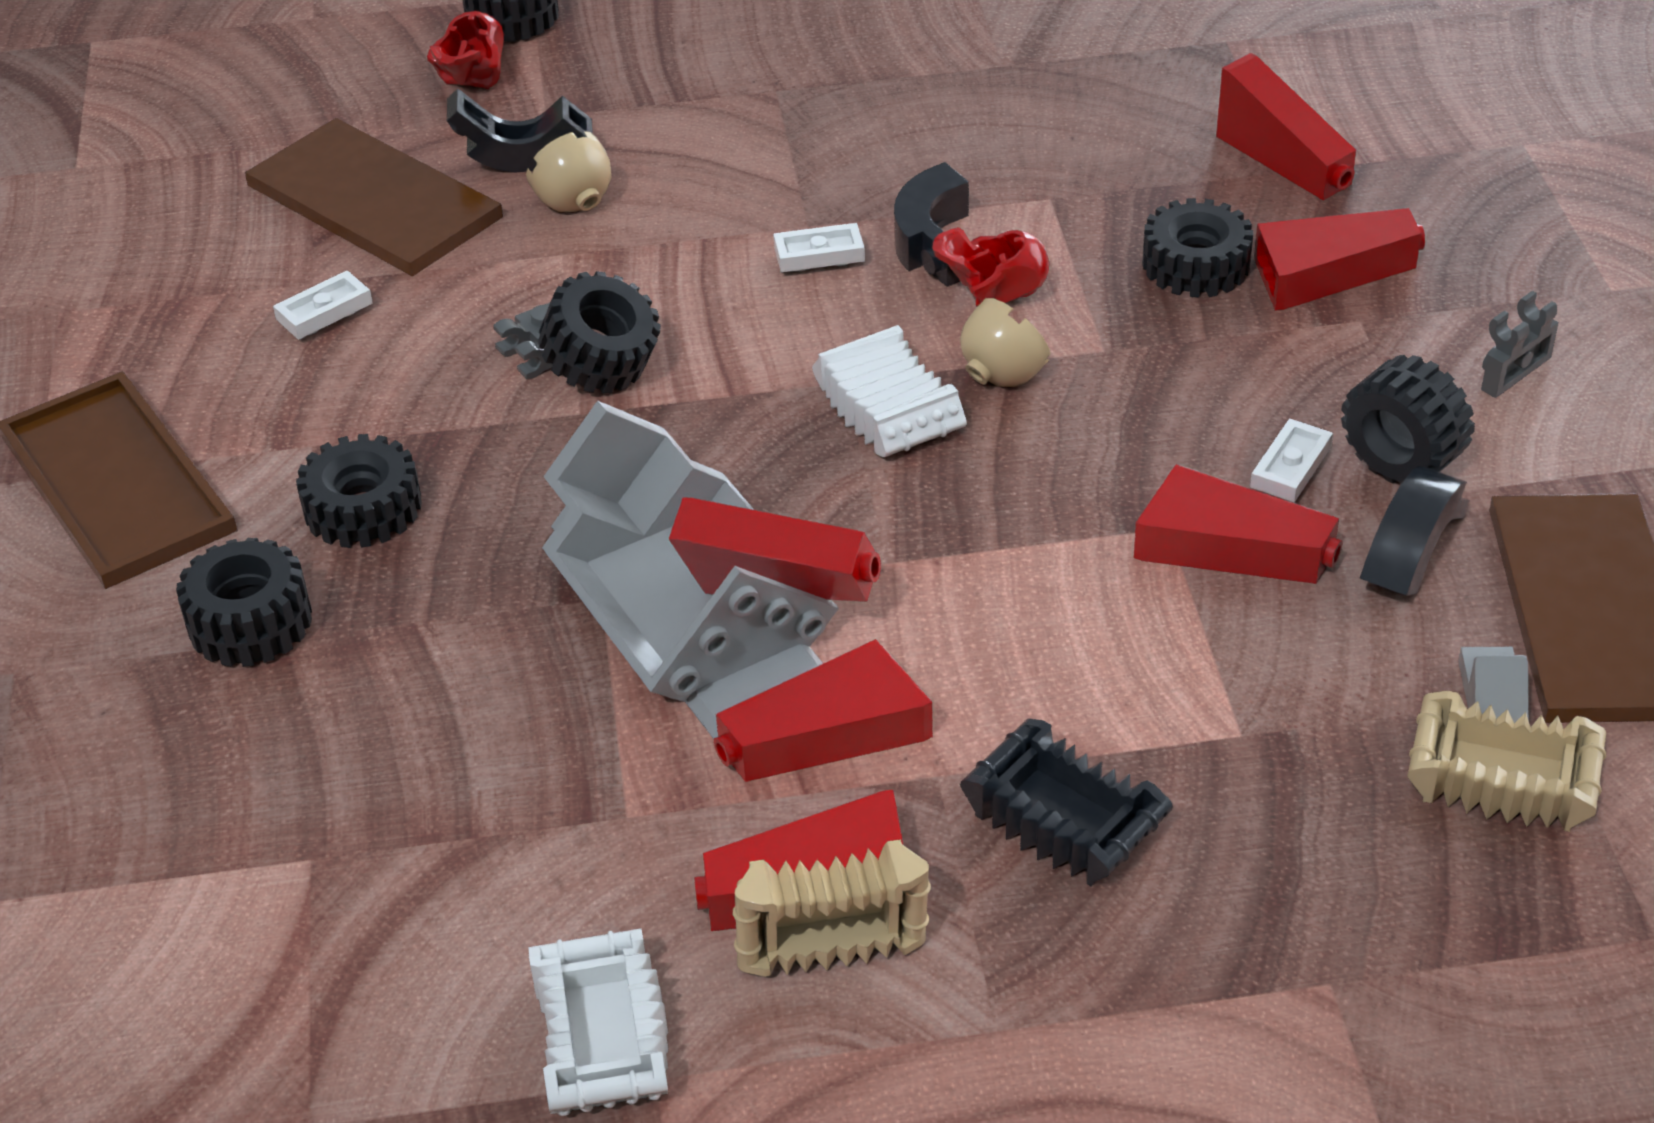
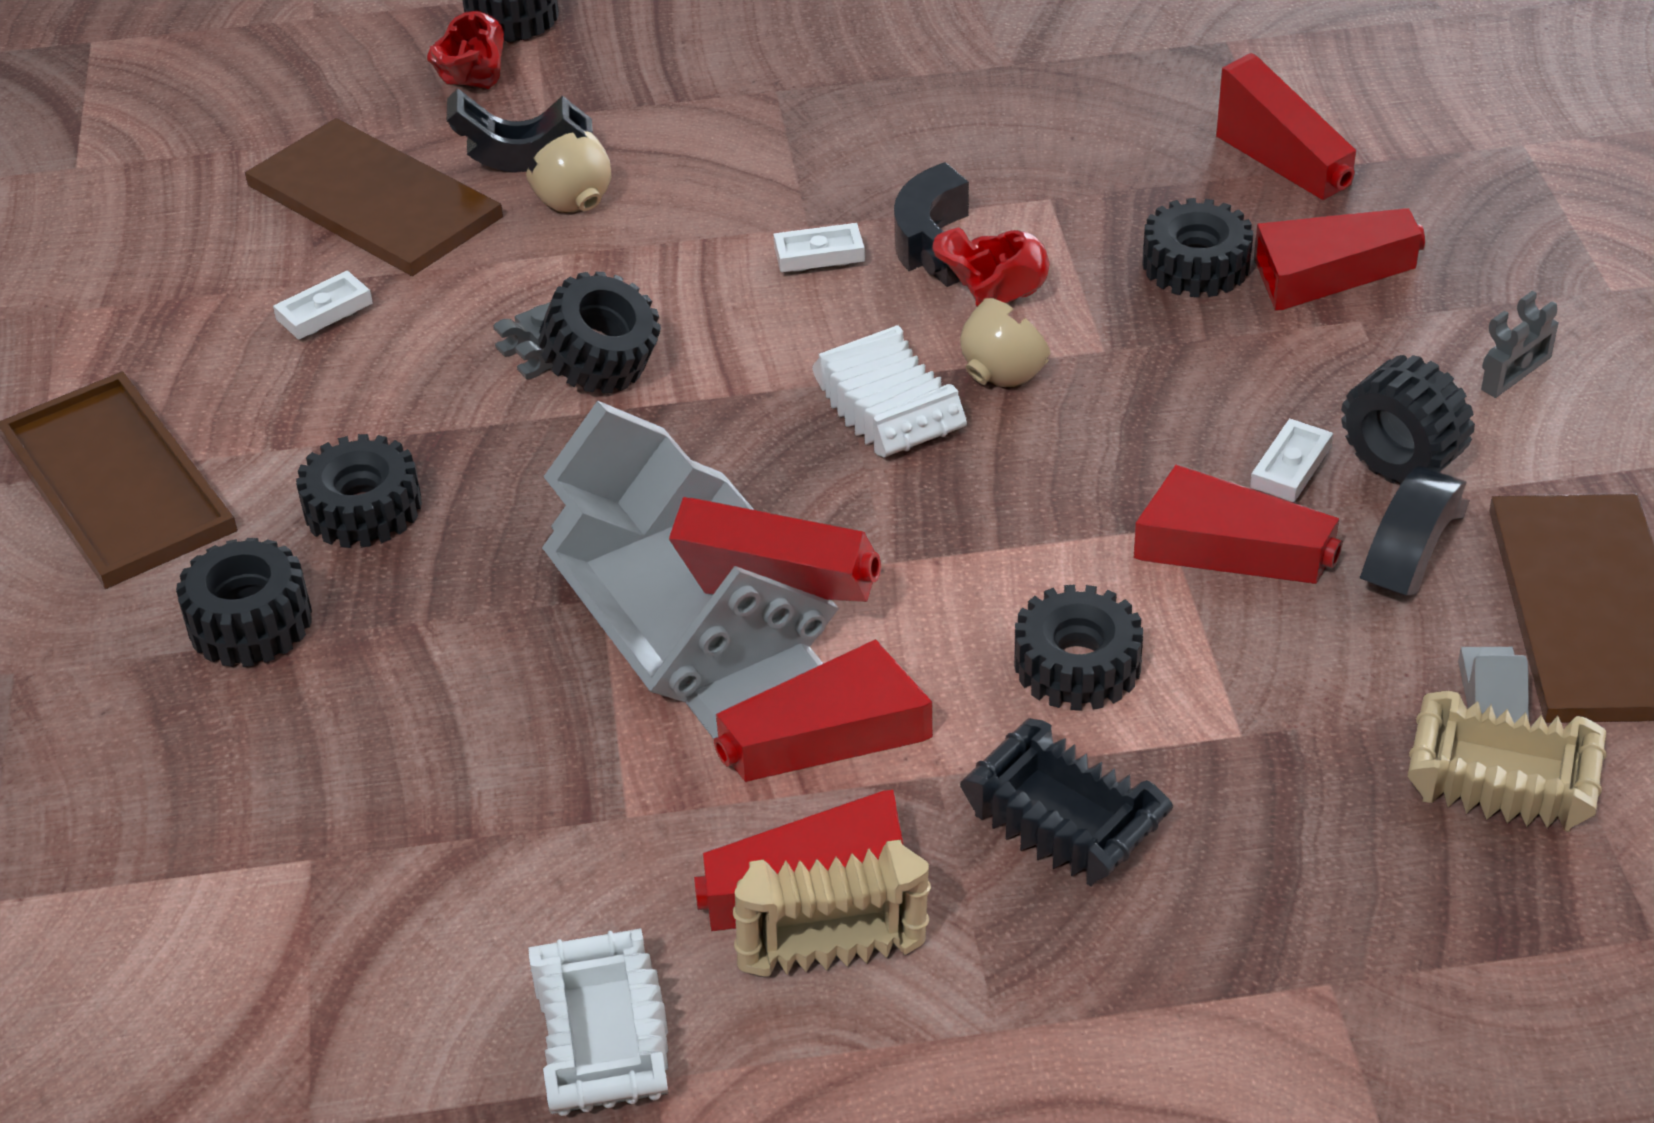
none -> black tyre [1014,584,1143,711]

